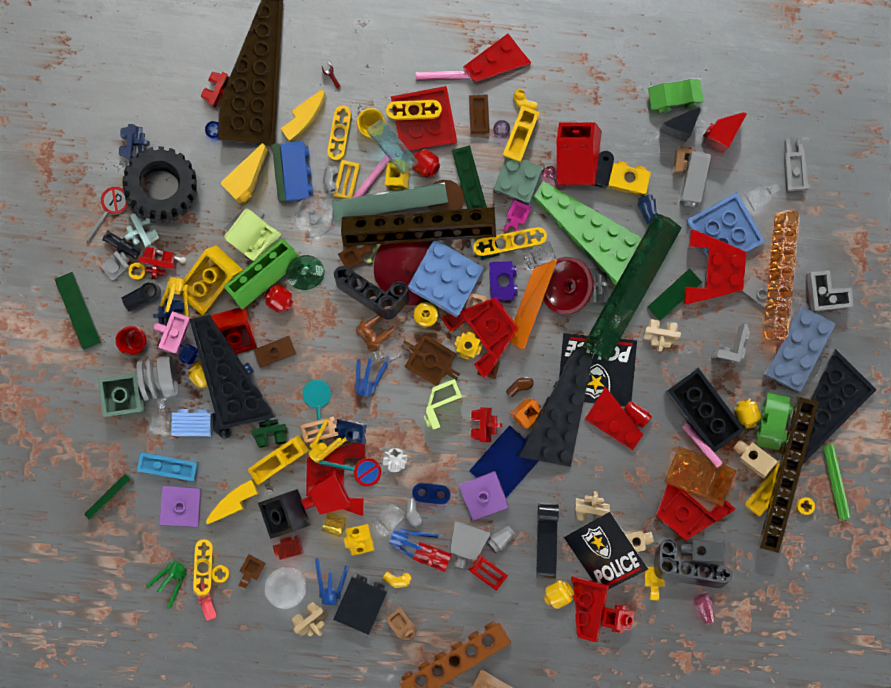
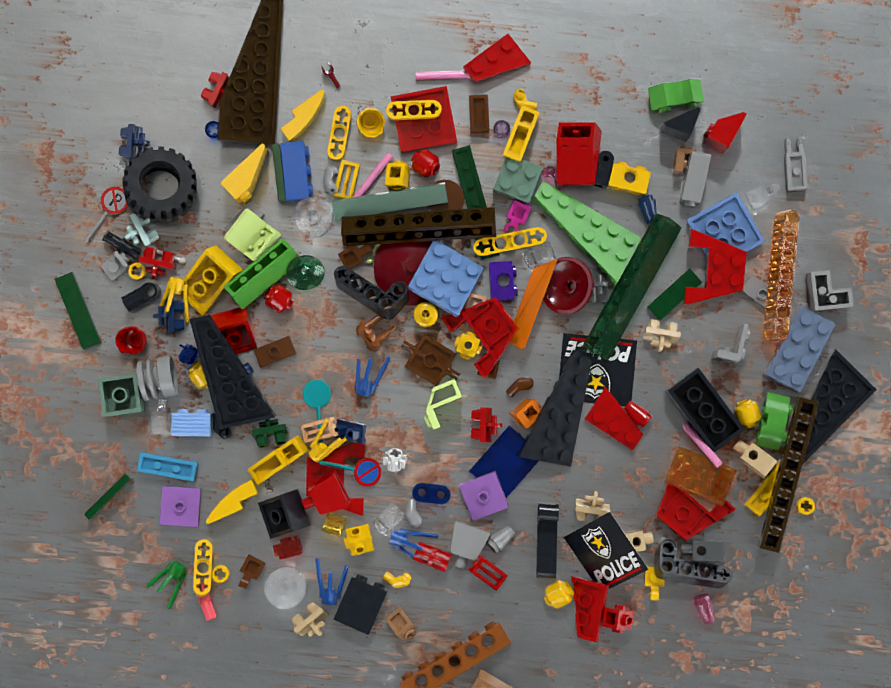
bright pink plate [153,312,190,355] -> none
clear light blue tile [367,119,418,175] -> none
clear plate [368,337,404,365] -> none
bright green axle [823,444,850,520] -> none

